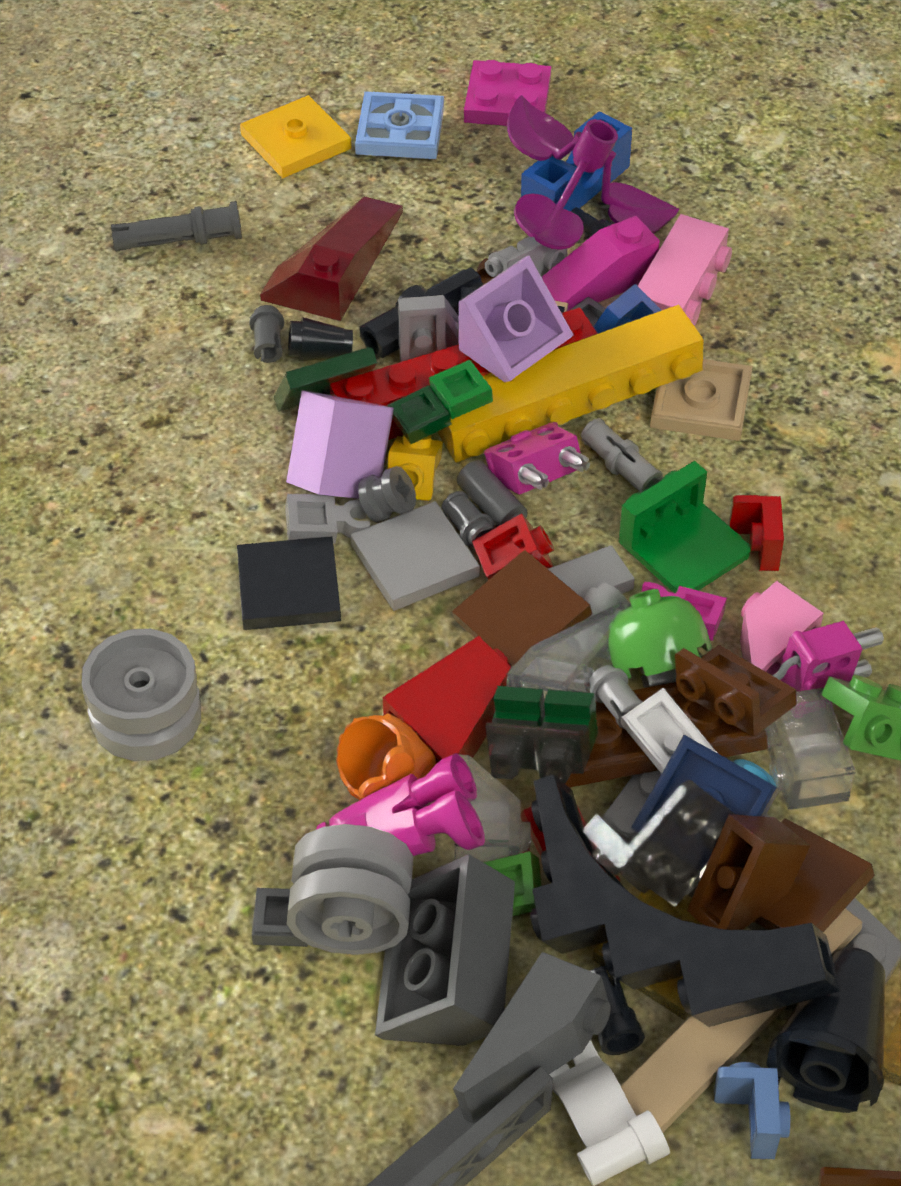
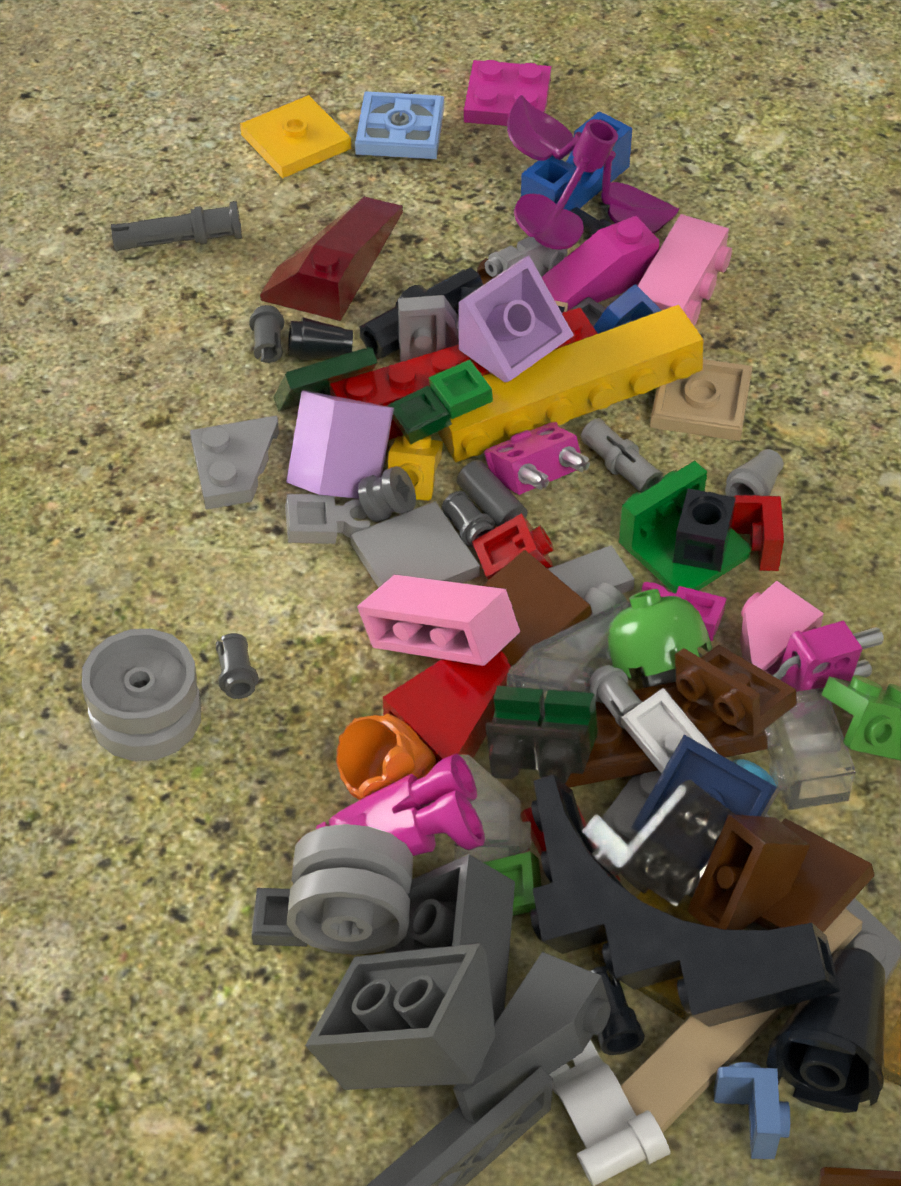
black tile [237,536,341,630] -> none
none -> light grey wing [190,416,279,510]
none -> dark grey pin [215,633,259,699]
none -> dark grey slope [305,943,496,1090]
none -> bright pink brick [357,575,520,666]
none -> black brick [673,488,736,572]
none -> light grey cone [725,449,784,497]

